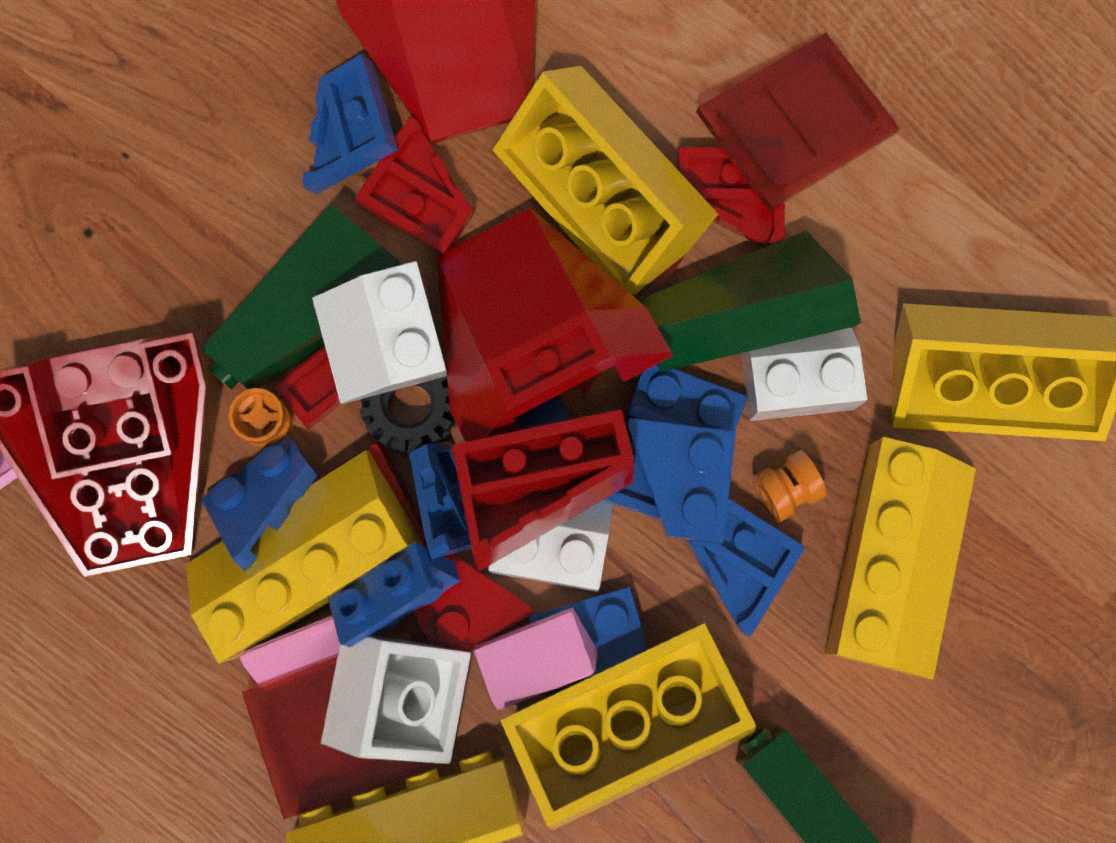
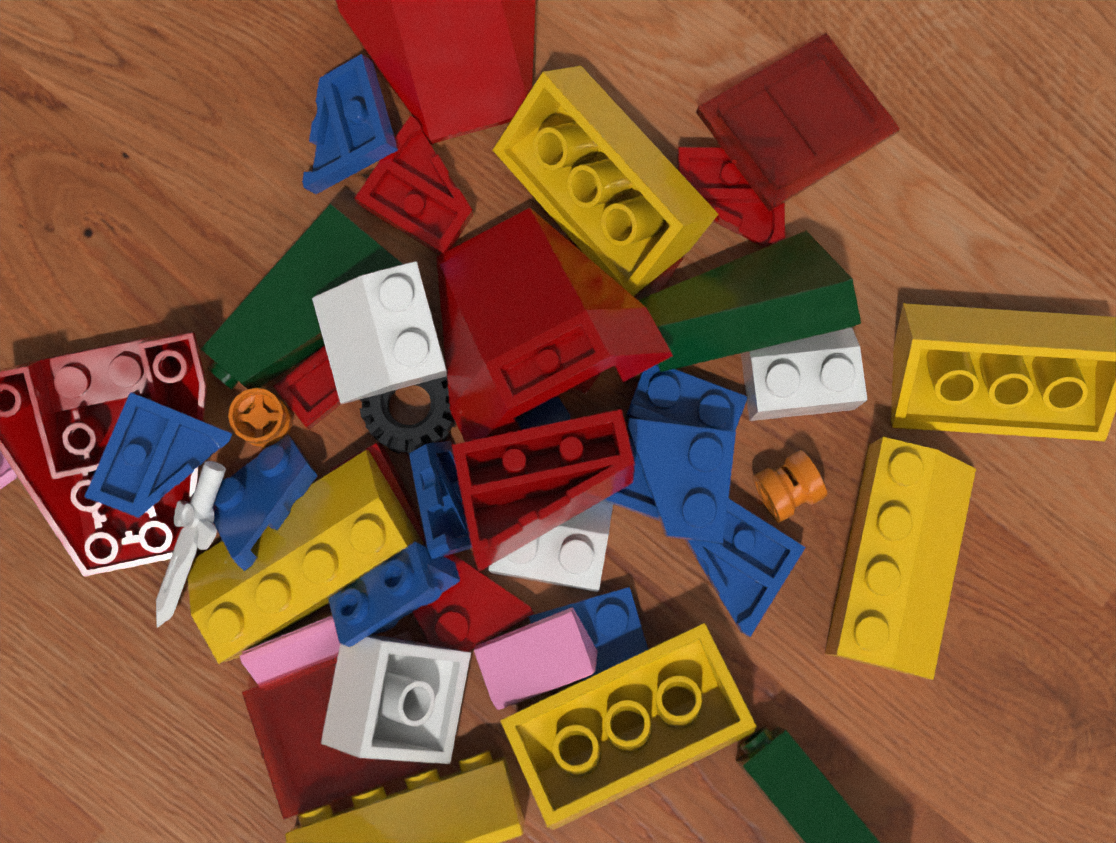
none -> blue wing [84,392,232,518]
none -> white sword [156,461,226,628]

